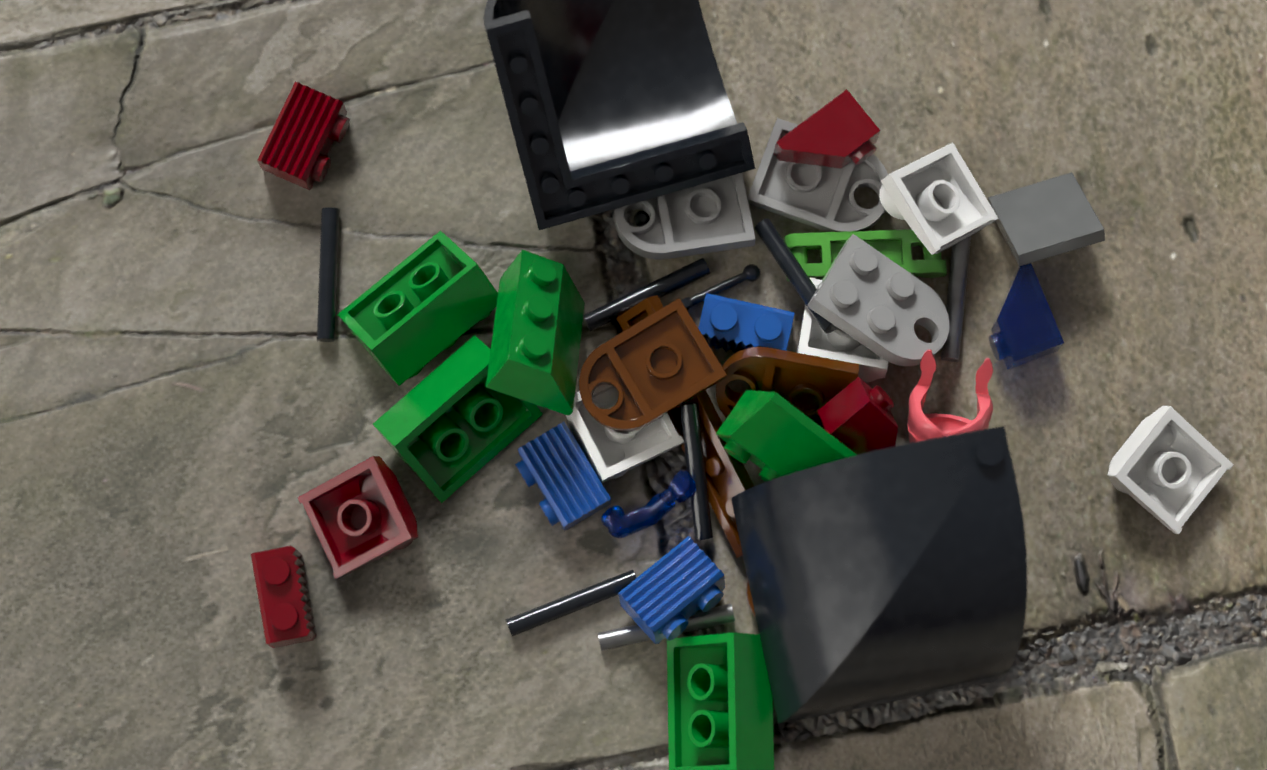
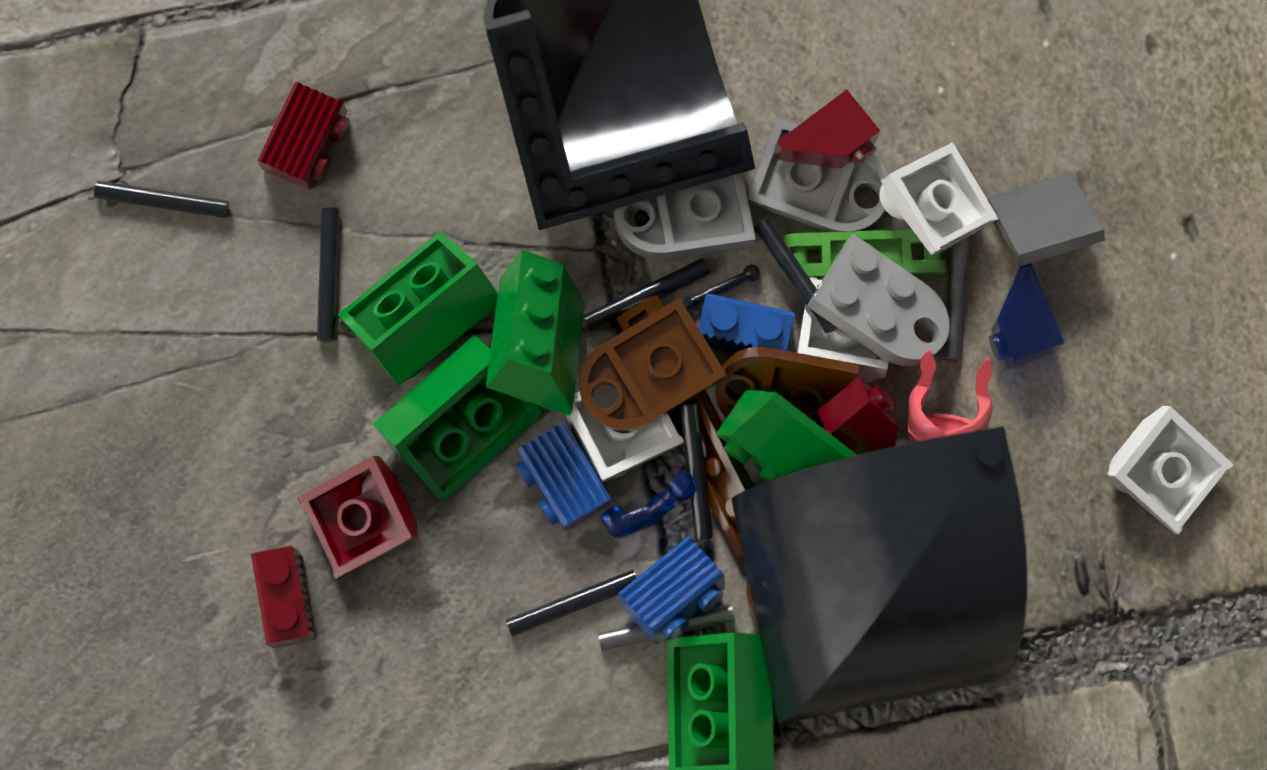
none -> black bar [94,181,229,218]

